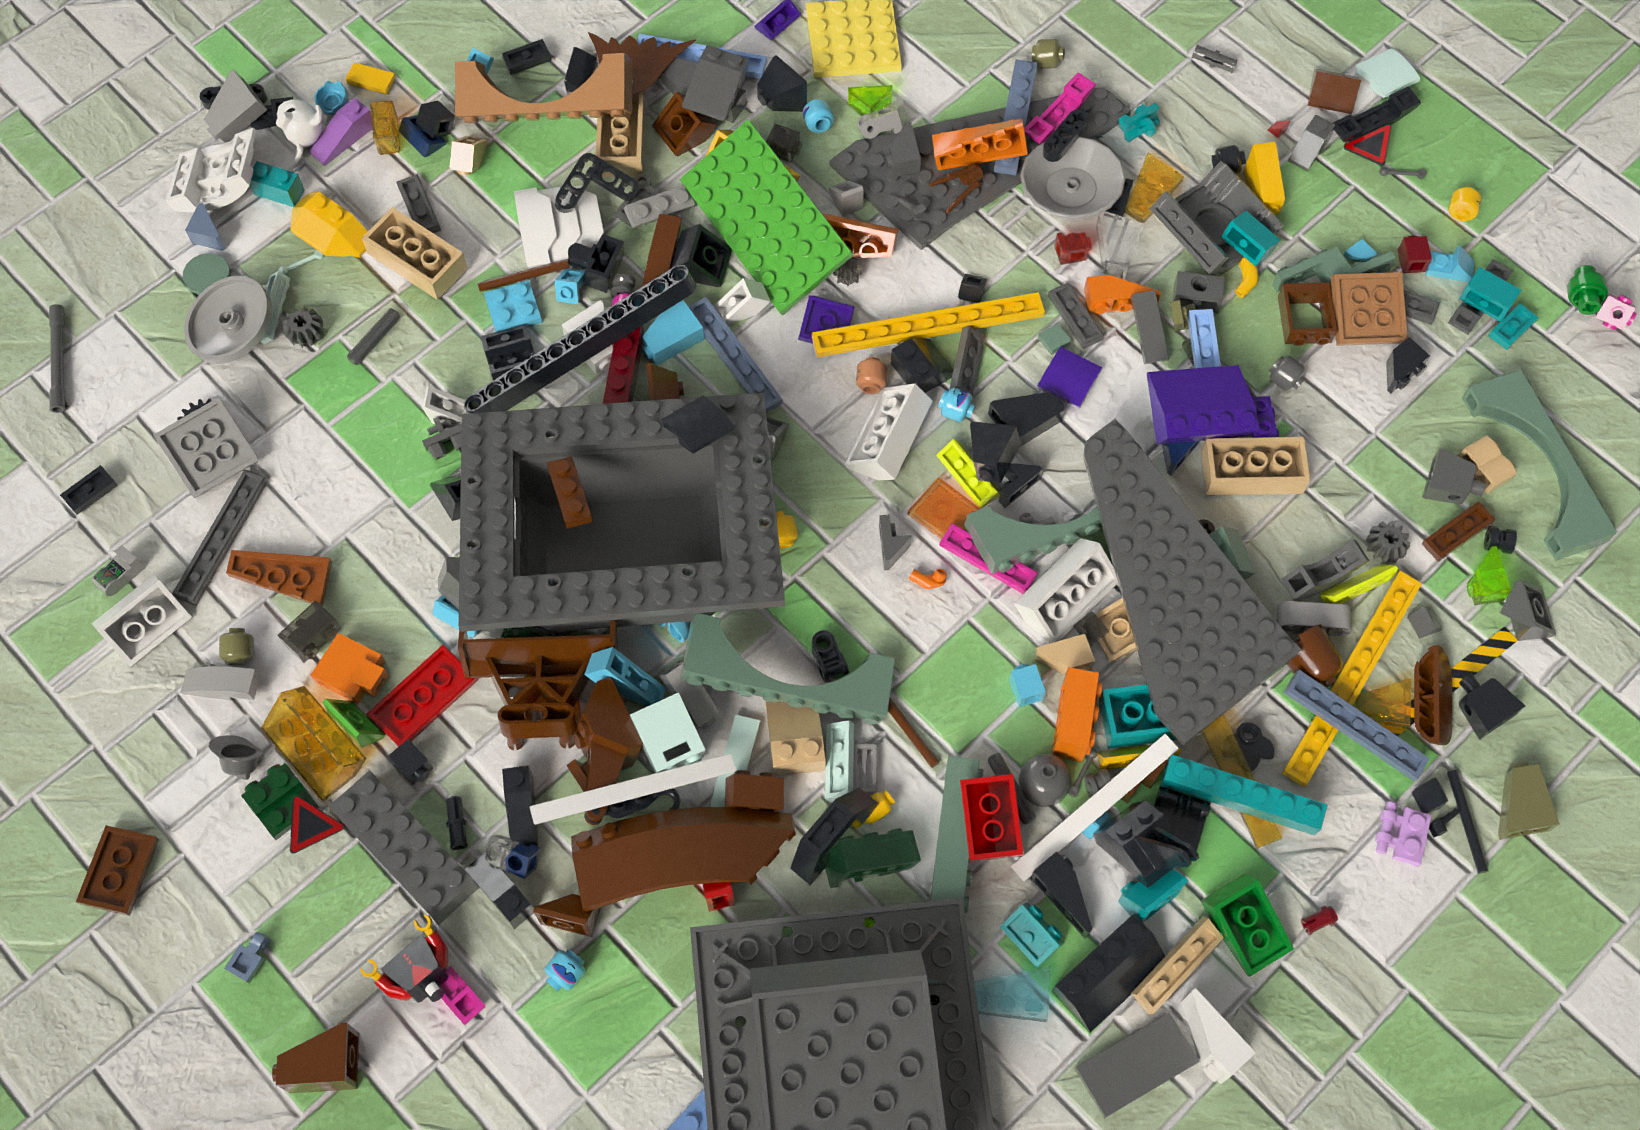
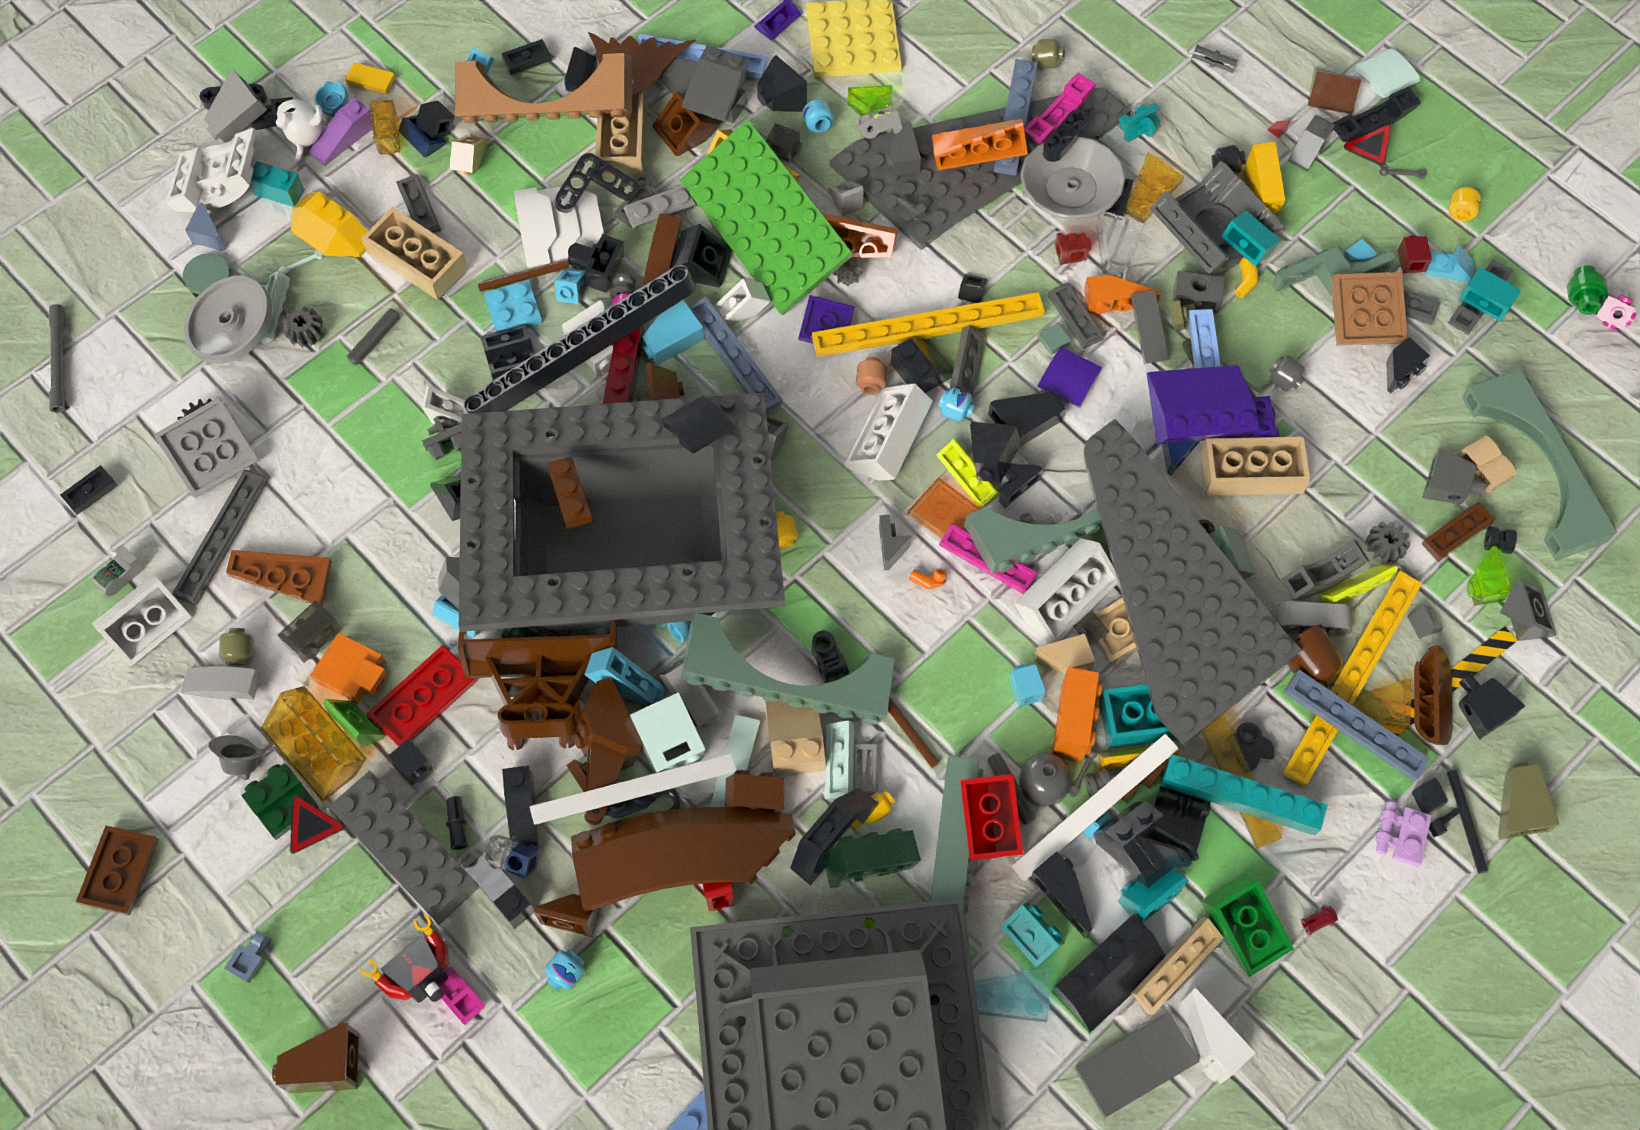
reddish brown plant [929,163,983,214] -> none
reddish brown window [1278,283,1337,346] -> none
teal plate [1488,303,1539,350] -> none

